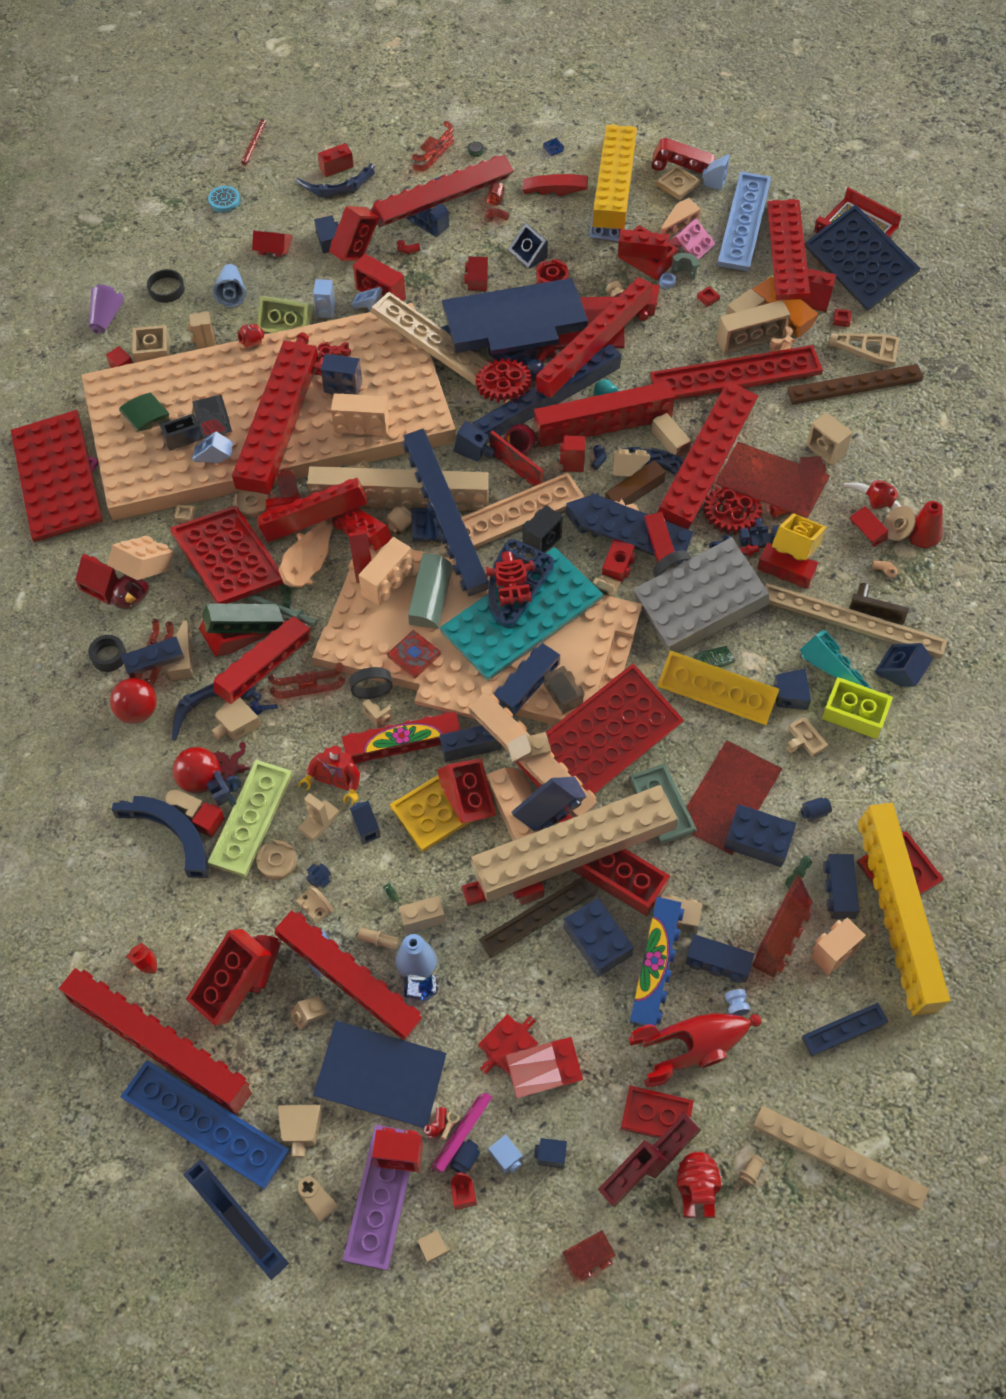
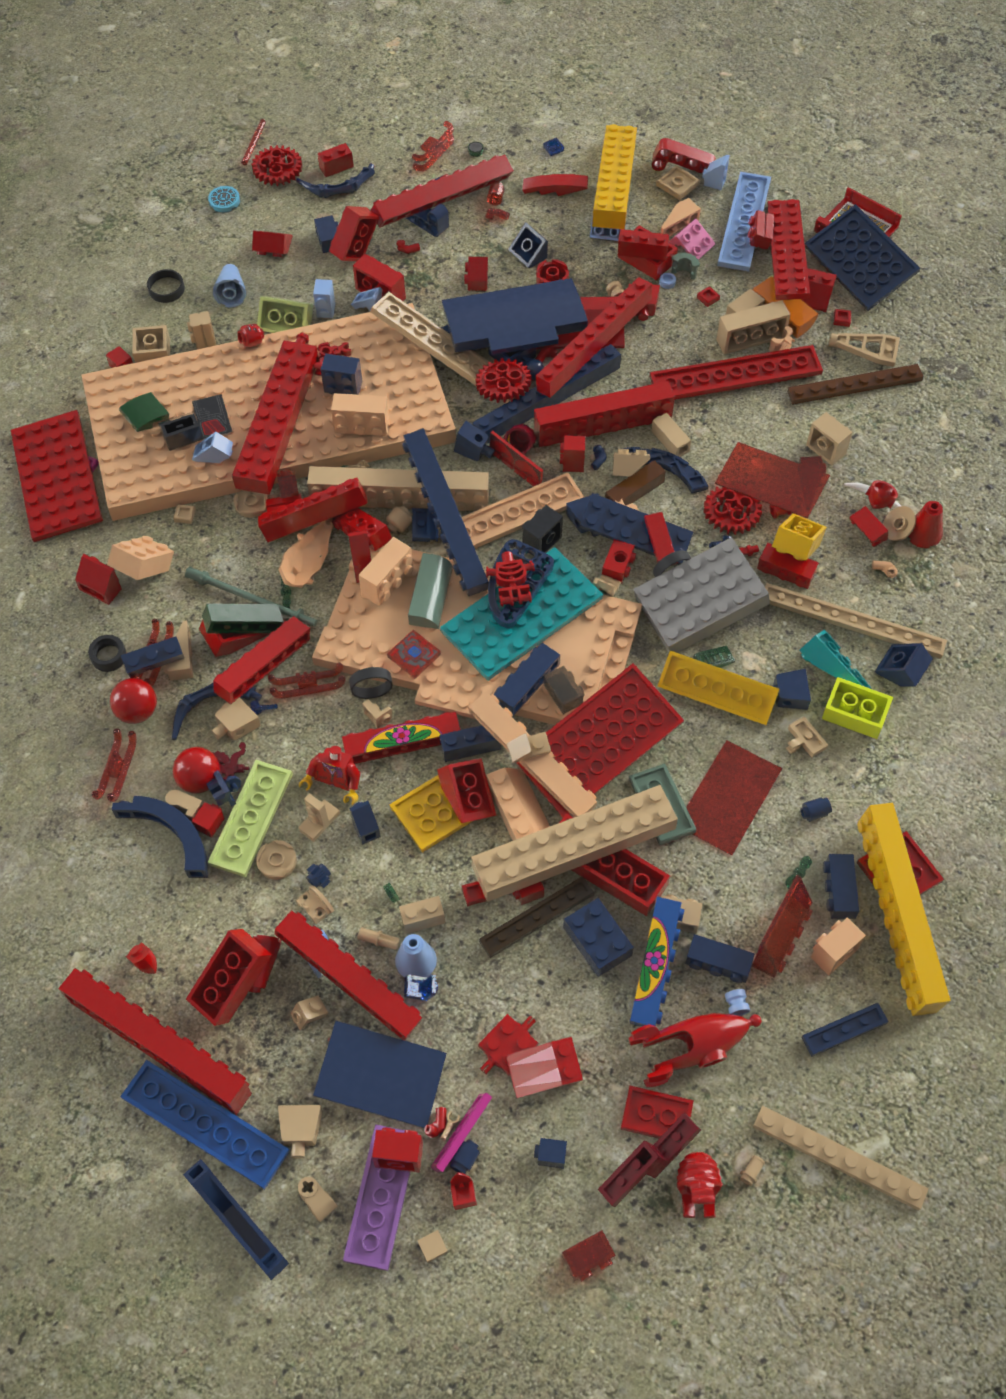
medium lavender cone [89,284,124,334] -> none
dark red piece [111,574,149,610] -> none
red plate [170,505,284,604] -> none
light blue brick [488,1135,523,1174] -> none
dark blue slope [511,777,587,832] -> none
teal head [593,379,619,396] -> none
red brick [657,381,759,530] -> none
dark blue brick [724,804,796,868] -> none
dark blue piece [739,518,780,548] -> none
dark brown piece [849,583,909,625] -> none
none -> clear red piece [91,728,137,802]
none -> red gear [251,145,303,186]
none -> red brick [748,210,774,250]

